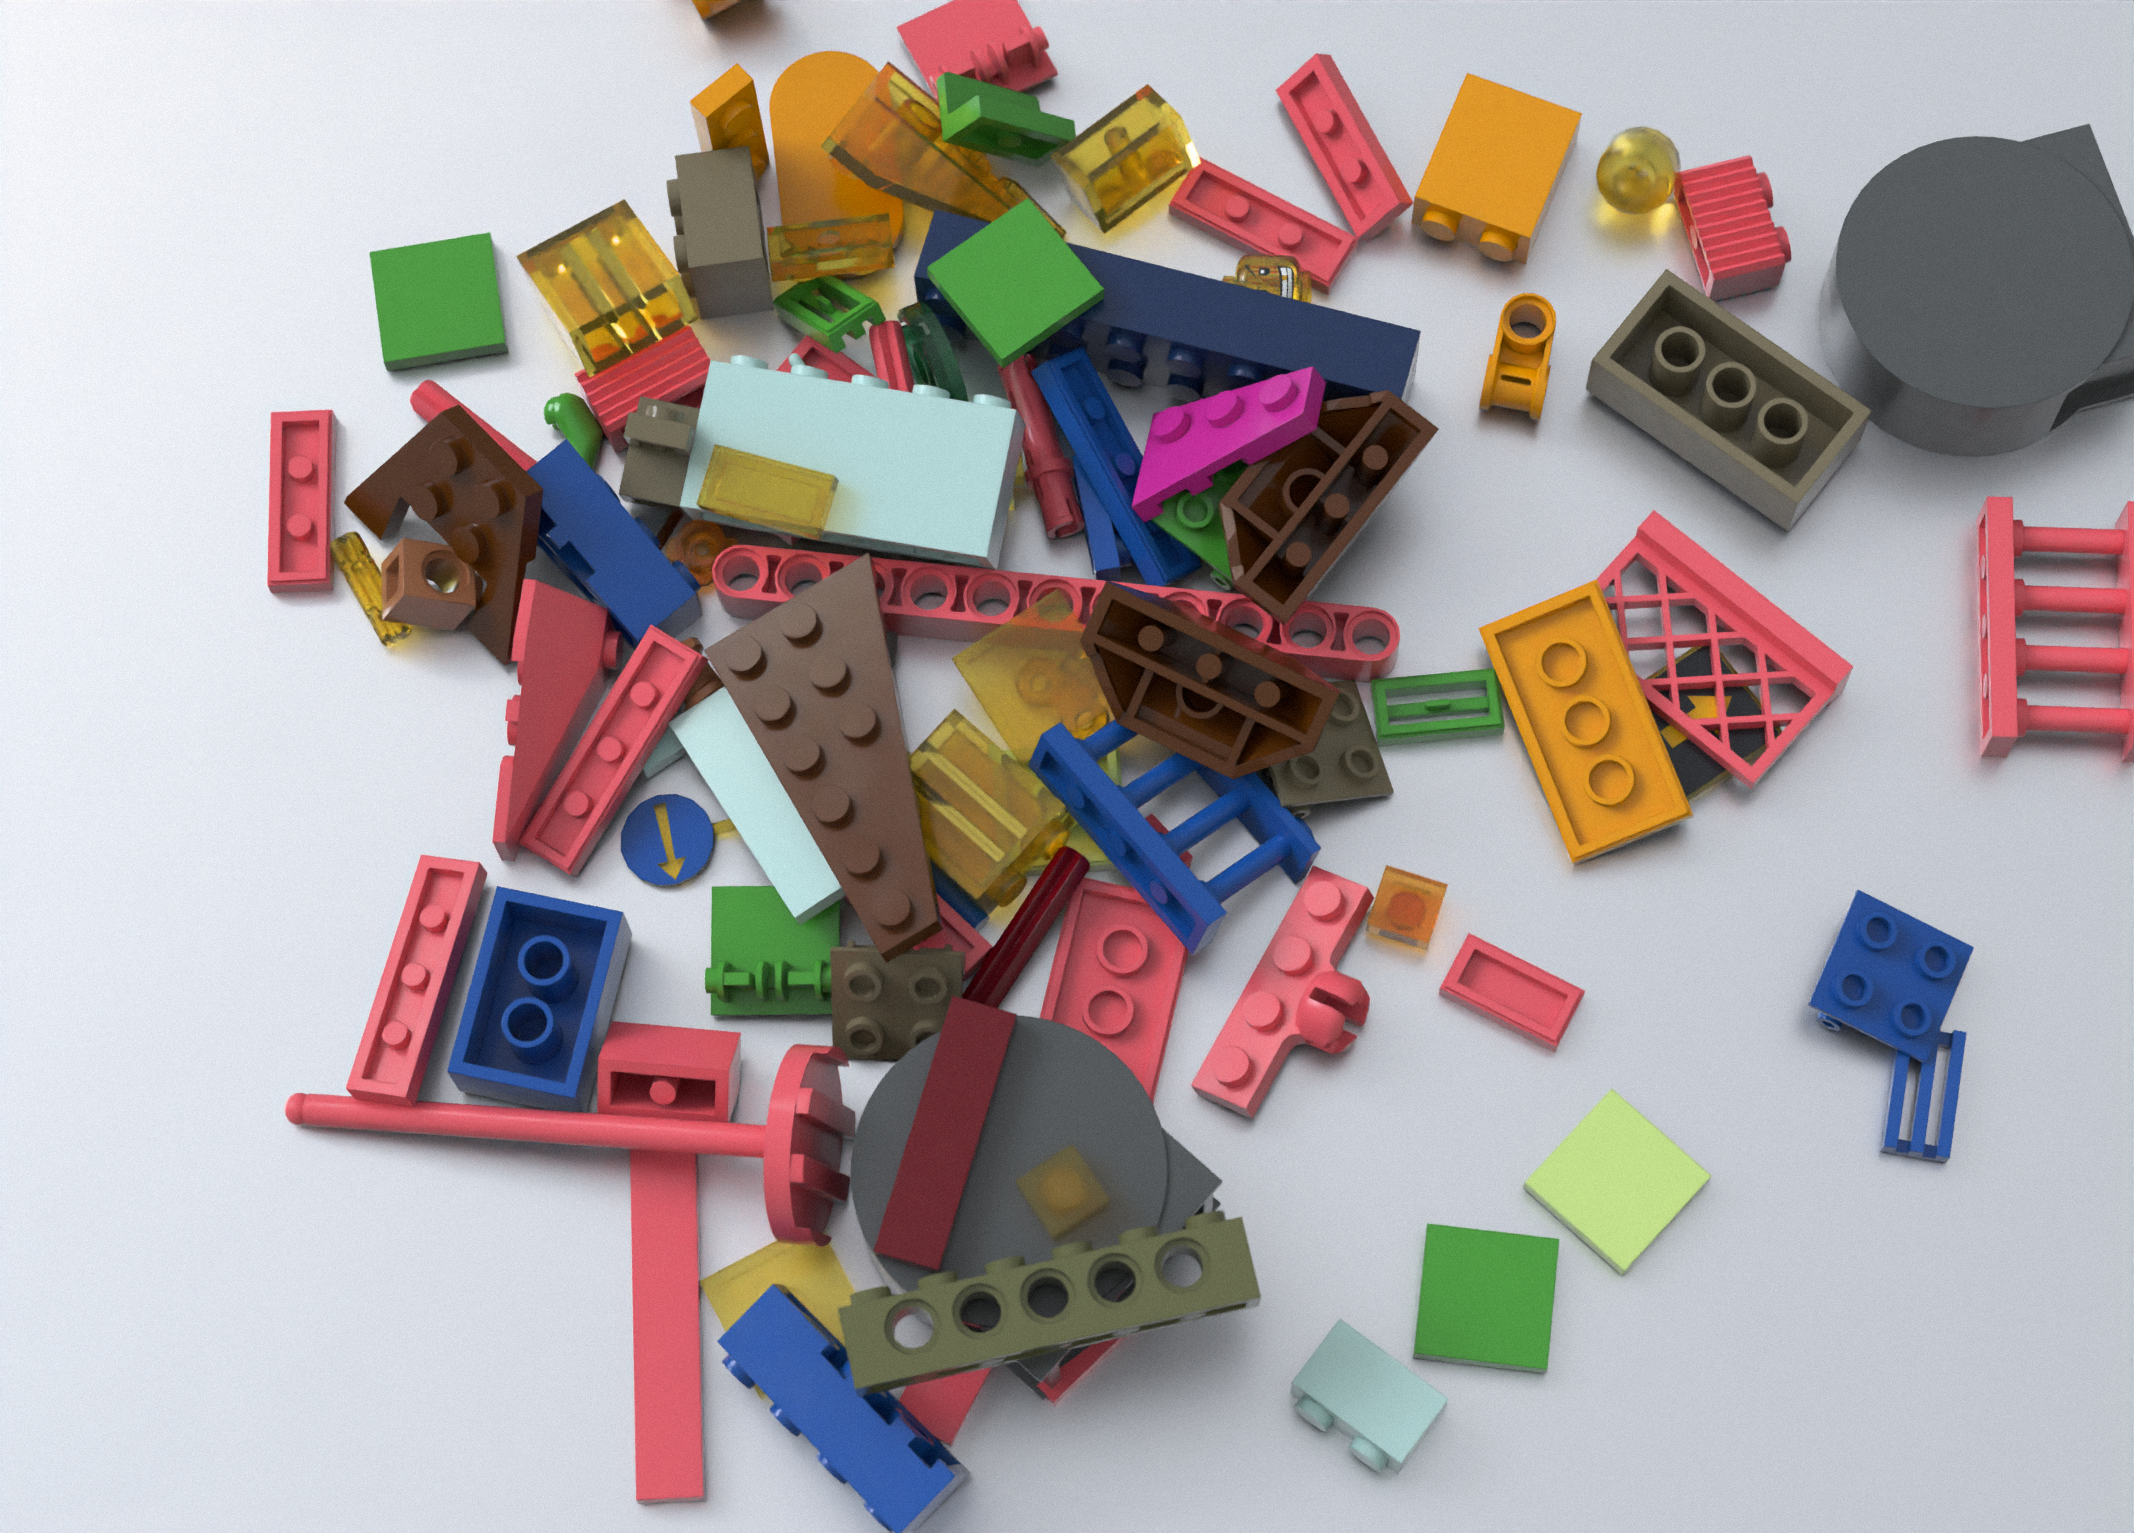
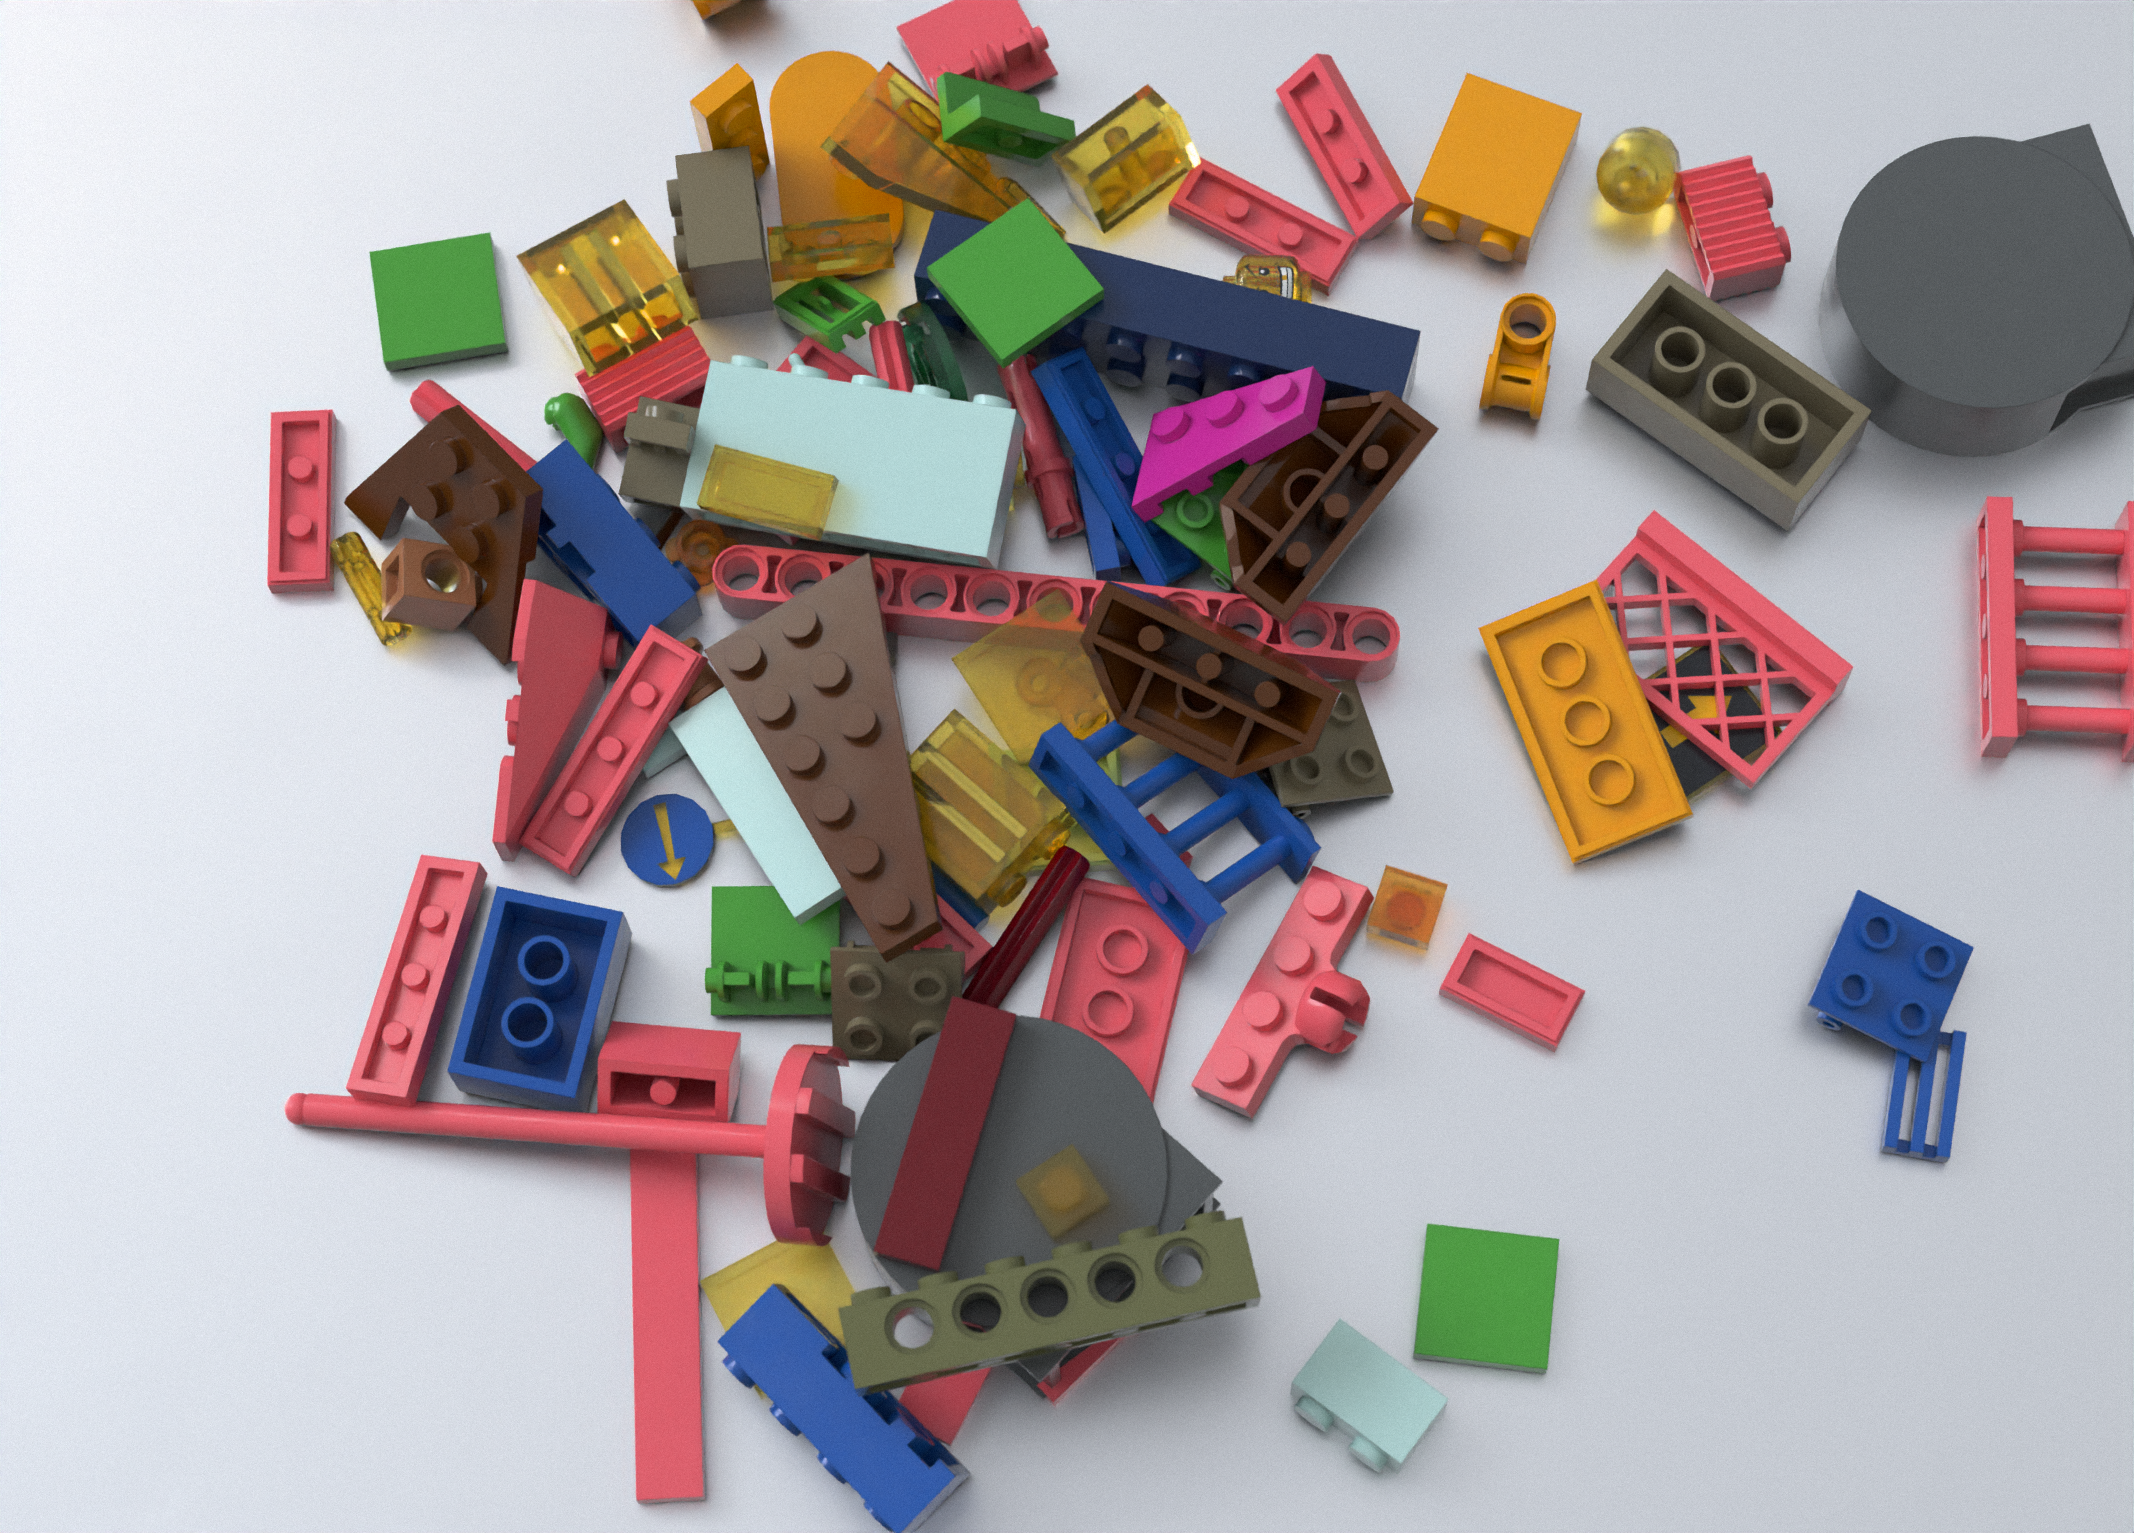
bright green tile [1370,668,1505,747] -> none
yellowish green tile [1523,1089,1711,1276] -> none

